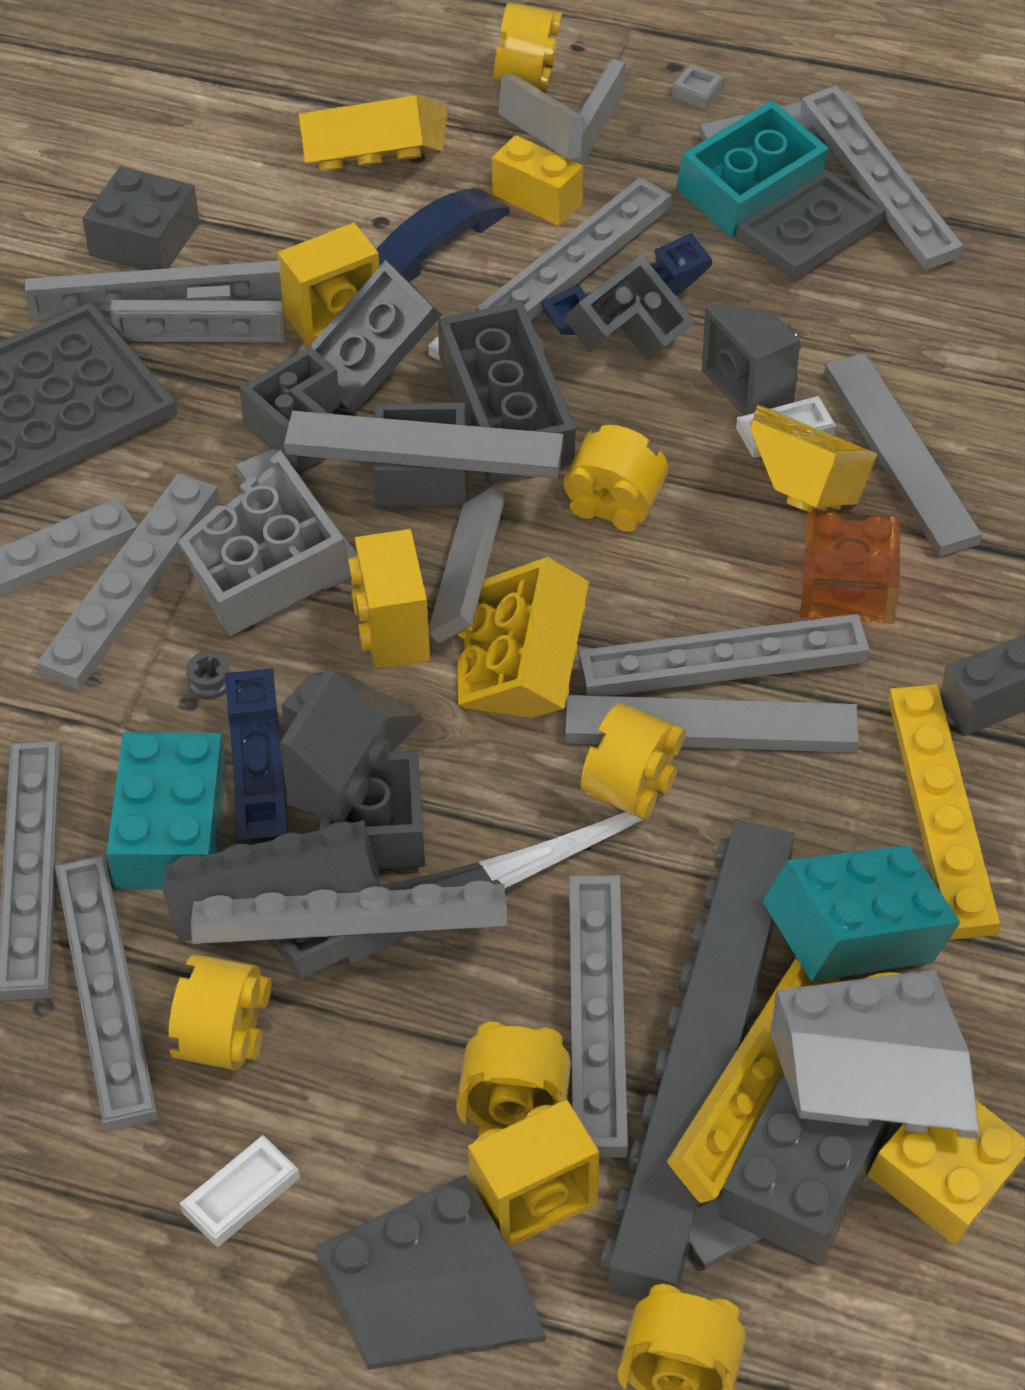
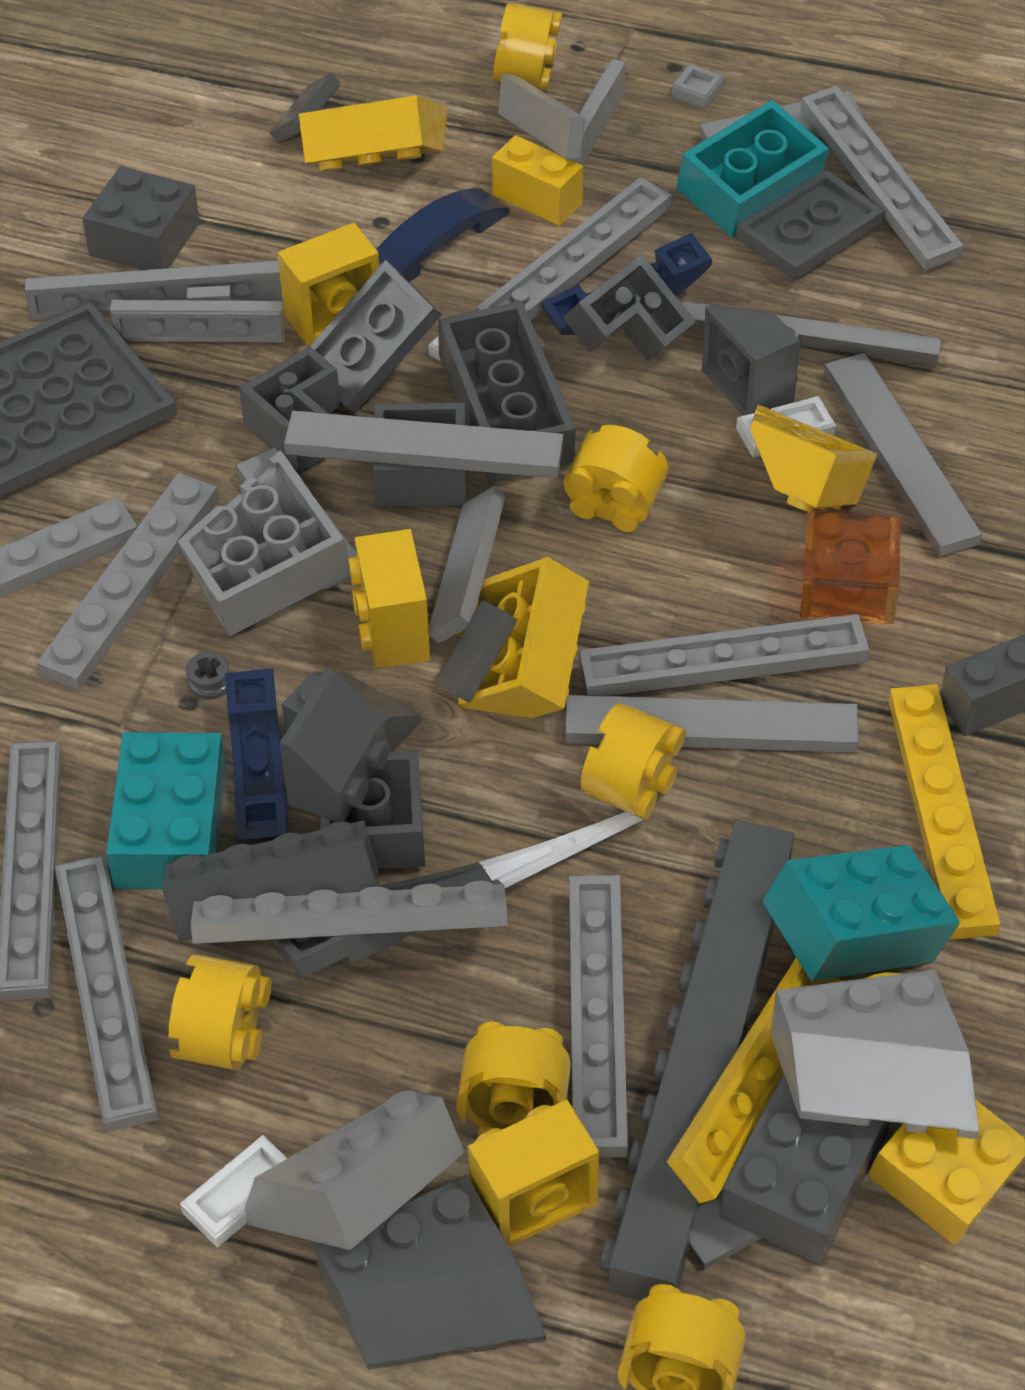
none -> light grey wedge [244,1090,465,1250]
none -> dark grey tile [269,72,340,143]
none -> dark grey tile [436,600,517,703]
none -> light grey tile [682,301,941,366]

